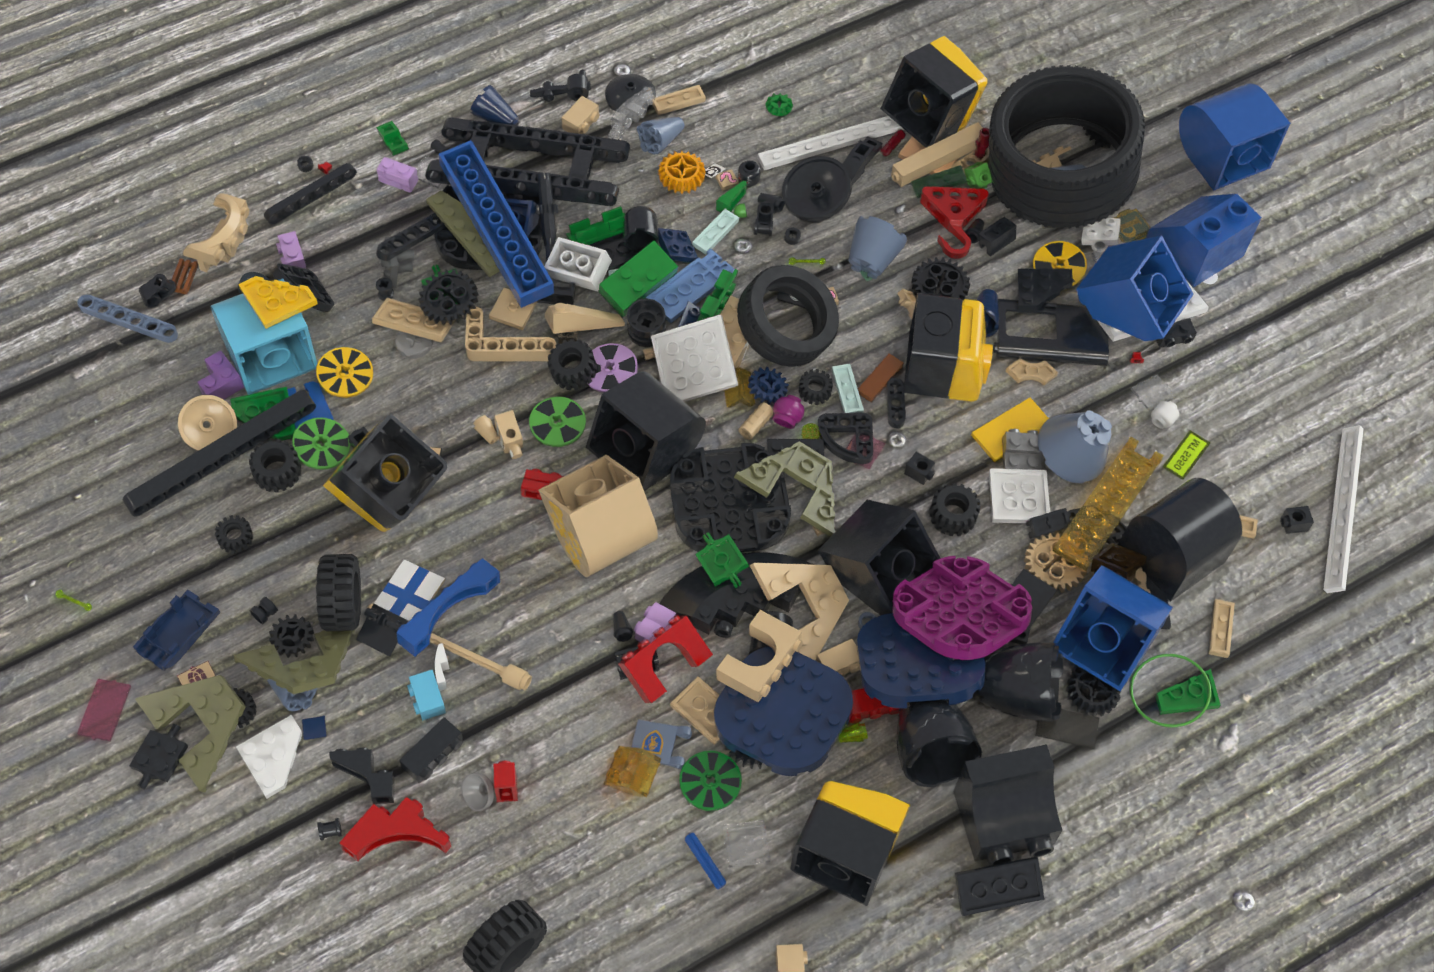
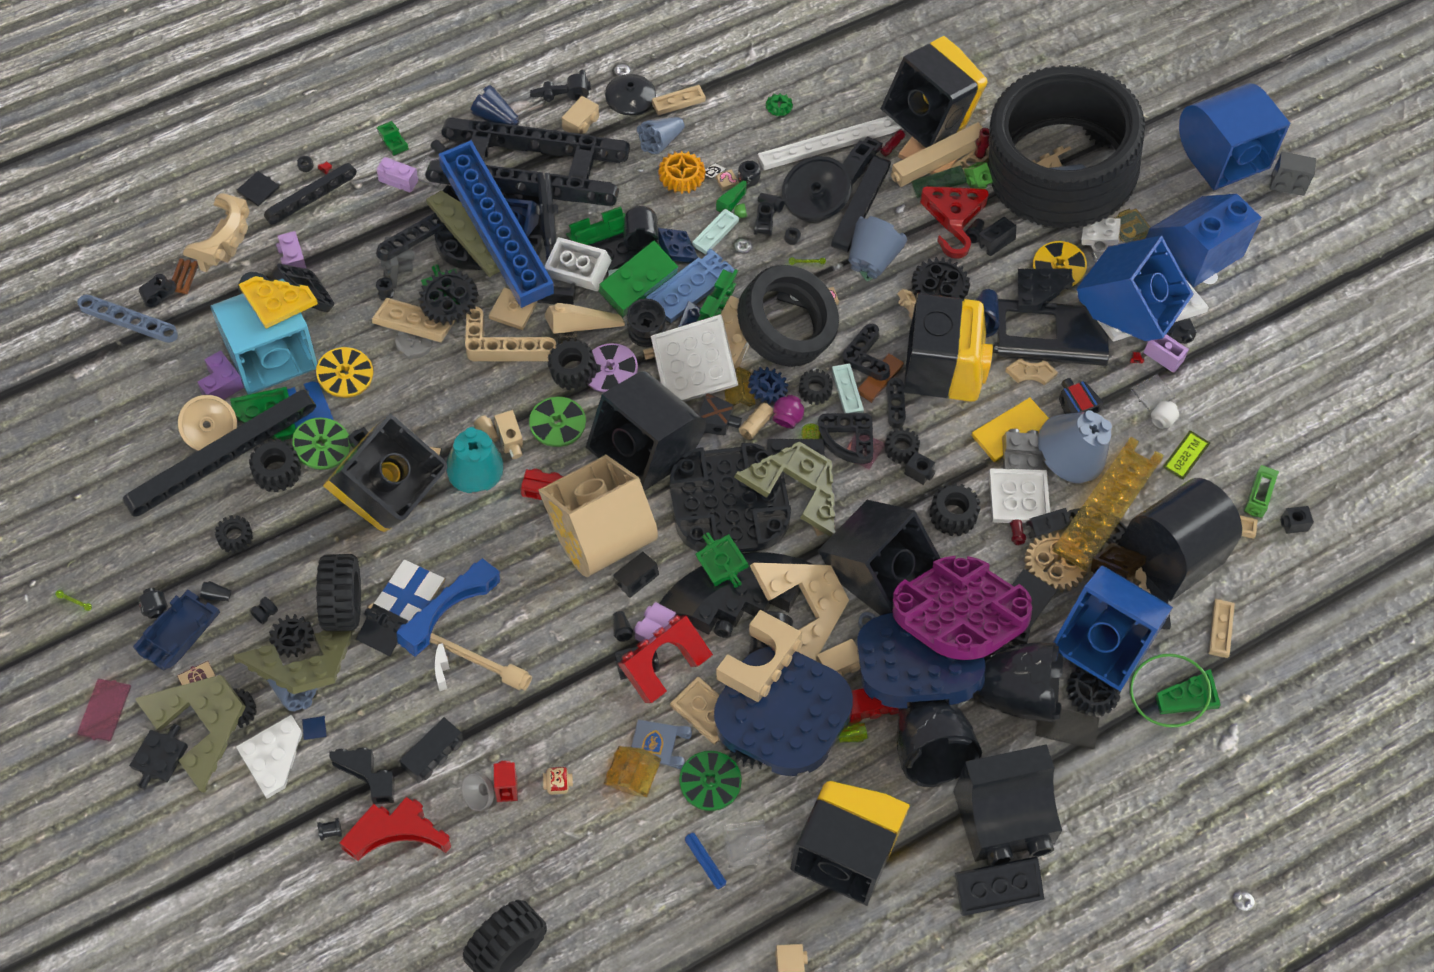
medium azure brick [407,669,446,721] -> none
clear slope [608,87,655,140] -> none
white plate [1323,425,1363,593] -> none
none -> black head [138,588,168,619]
none -> black cone [200,581,232,602]
none -> black piece [237,171,280,207]
none -> teal cone [446,427,504,493]
none -> tan head [543,767,573,795]
none -> black hinge [613,552,659,598]
none -> black torso [699,393,742,436]
none -> black beam [831,155,891,253]
none -> black beam [843,324,890,381]
none -> black tyre [885,427,920,464]
none -> dark red pin [1010,519,1027,545]
none -> torso [1059,378,1103,414]
none -> lavender brick [1143,335,1189,373]
none -> bright green window [1244,465,1279,518]
none -> dark grey brick [1270,152,1316,196]

